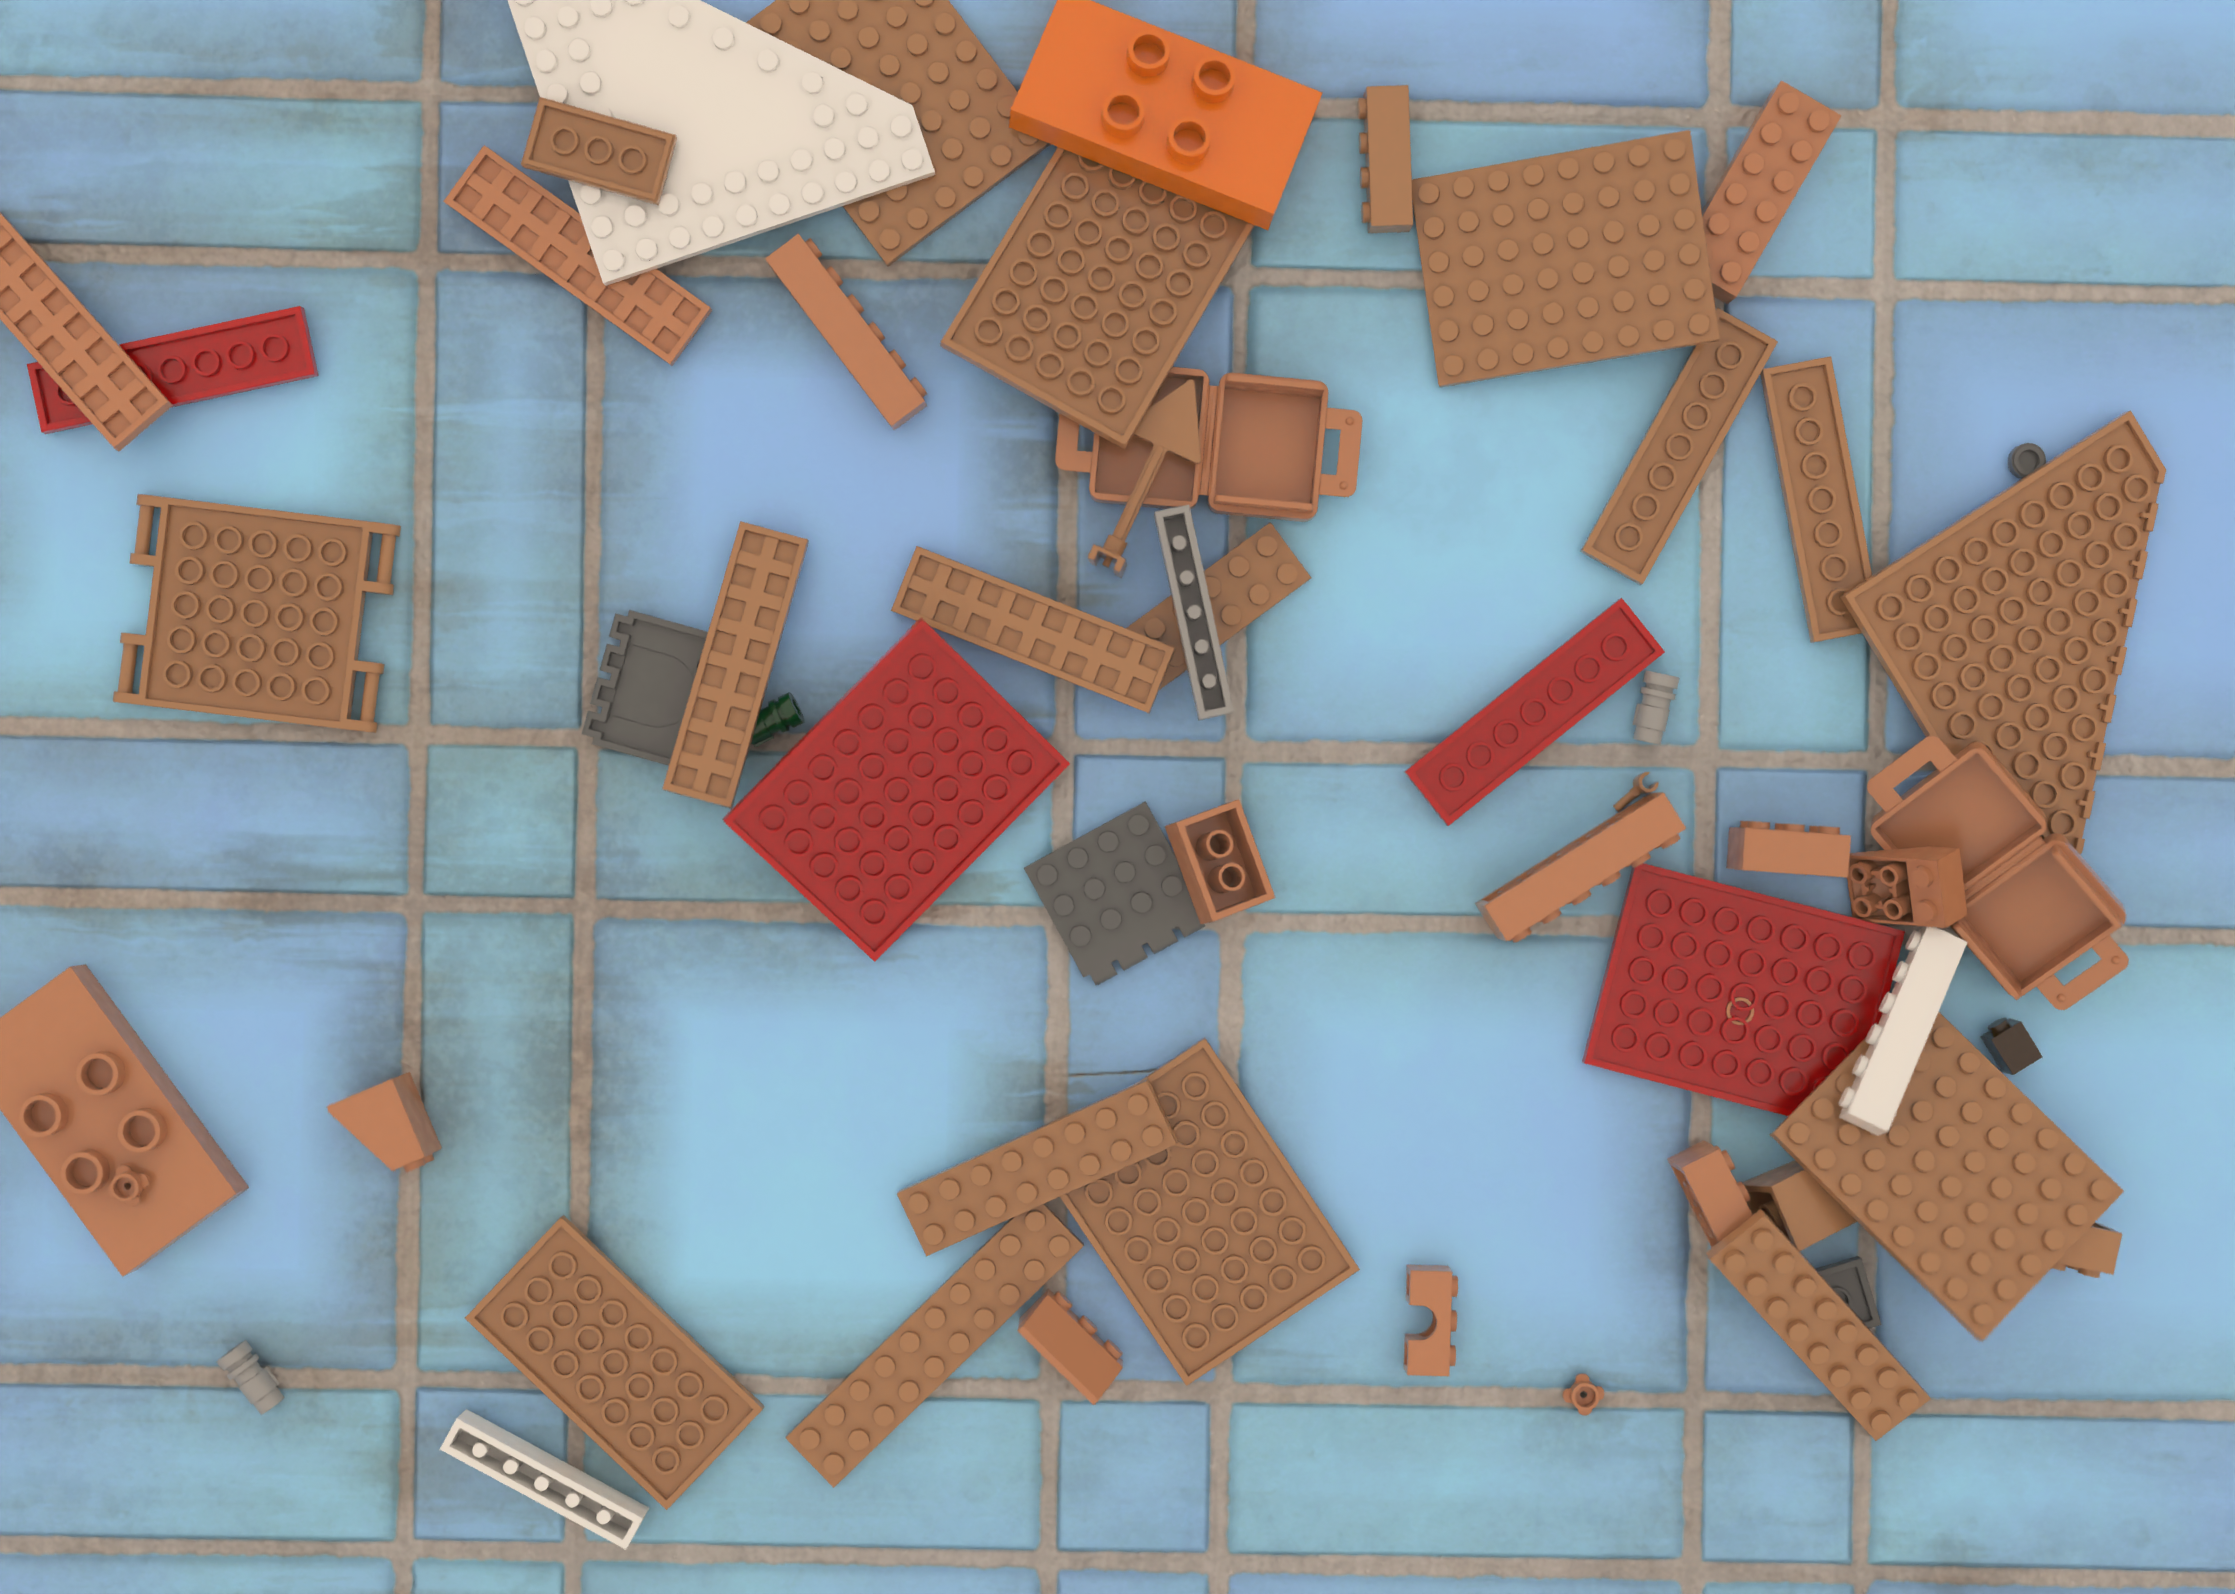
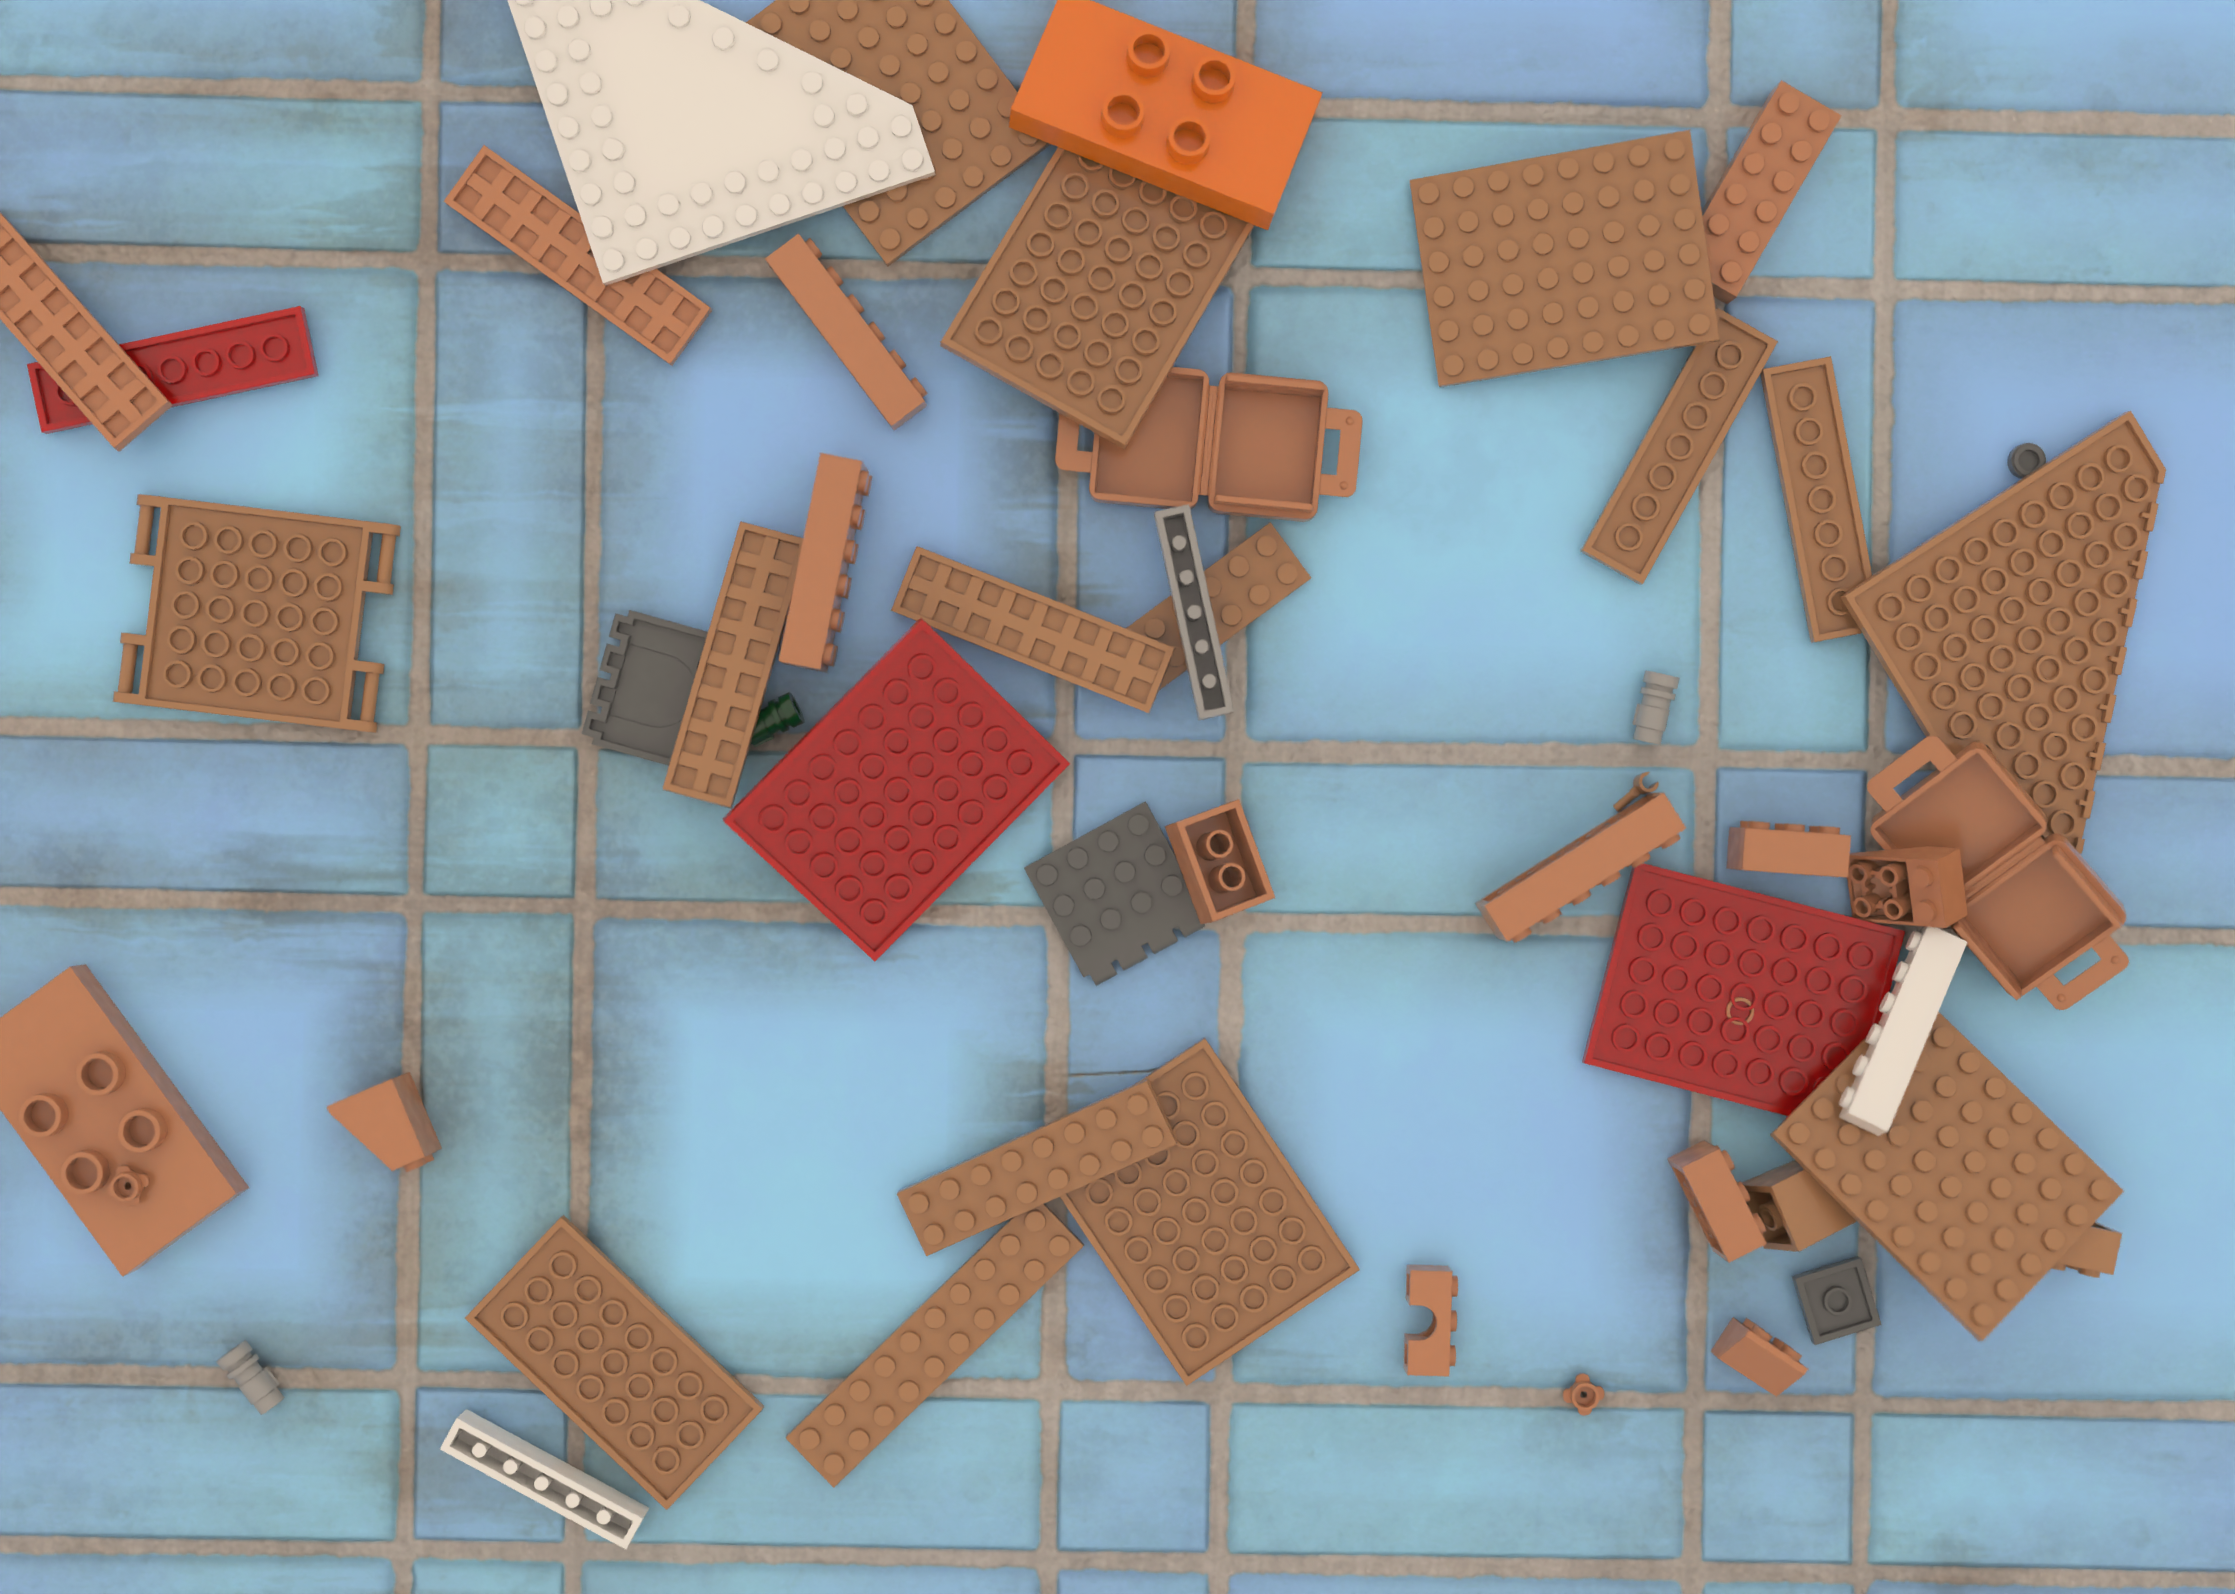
medium nougat tile [521,97,677,205] -> none
nougat slope [1018,1288,1123,1405] -> none
medium nougat piece [1088,379,1201,578] -> none
medium nougat brick [1358,85,1413,233] -> none
red plate [1404,598,1665,826] -> none
medium nougat plate [1706,1209,1931,1441] -> none
dark brown brick [1980,1018,2042,1075] -> none
none -> nougat brick [778,453,872,673]
none -> nougat slope [1710,1317,1808,1397]

